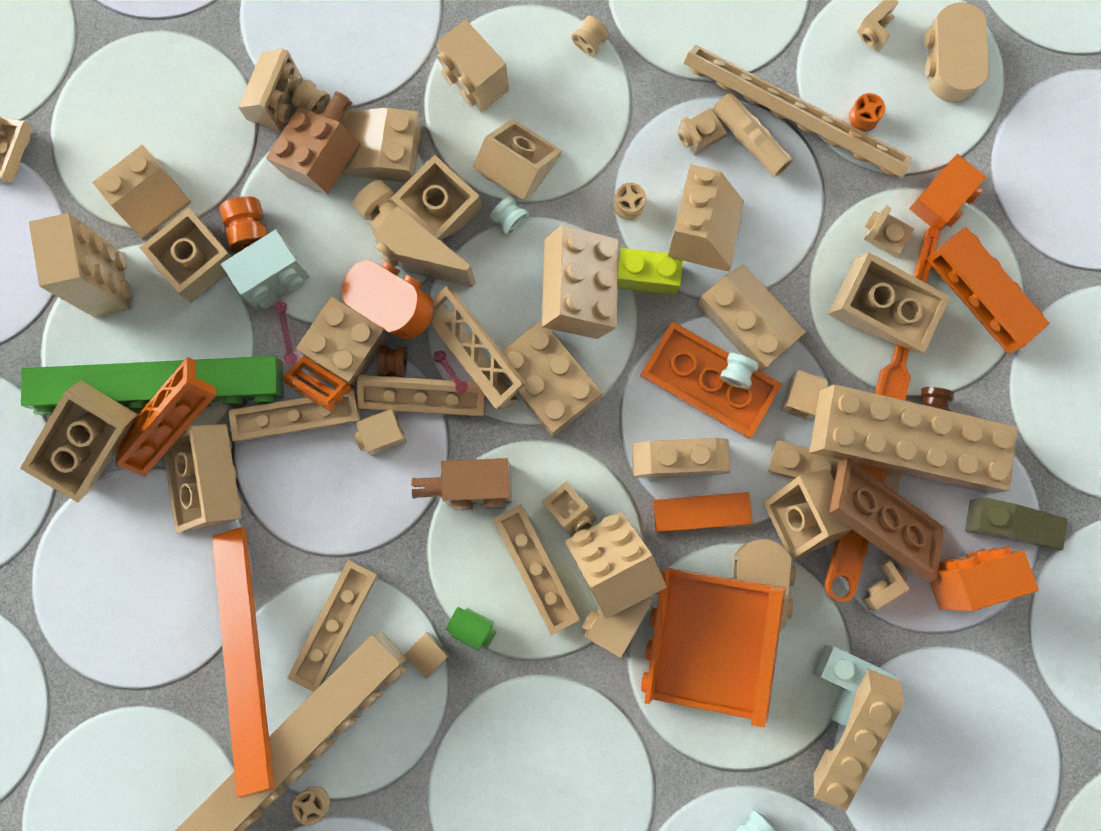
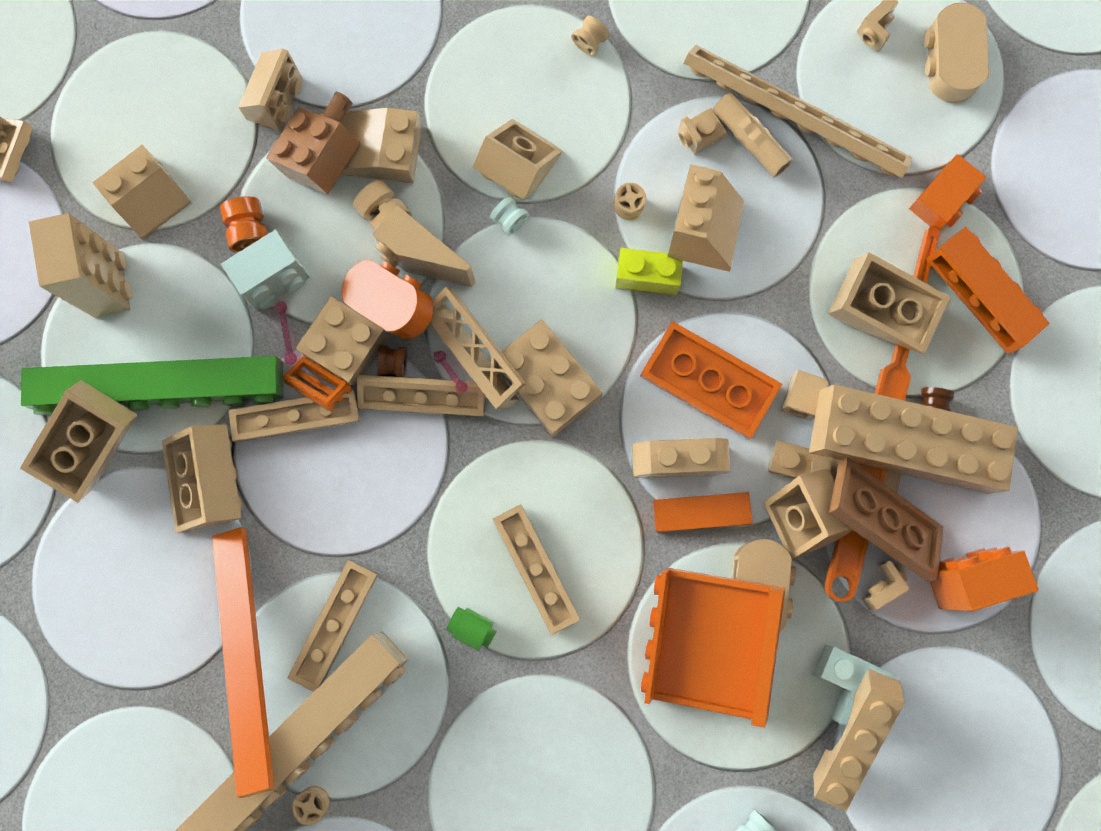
orange fence [115,357,216,477] -> none
tan brick [139,207,232,303] -> none
tan wheel [291,80,330,114] -> none
tan brick [354,409,407,456] -> none
tan slope [390,154,482,240] -> none
tan slope [405,632,450,679] -> none
medium nougat brick [411,458,512,511] -> none
tan brick [437,19,509,113] -> none
tan brick [542,225,618,339] -> none
tan bracket [542,481,597,538] -> none
tan brick [565,512,667,619] -> none
tan slope [582,596,654,658] -> none
tan slope [697,264,807,372] -> none
light aqua wheel [719,353,759,390] -> none
orange wheel [849,93,886,132] -> none
tan bracket [864,205,914,257] -> none
olive slope [965,497,1068,550] -> none

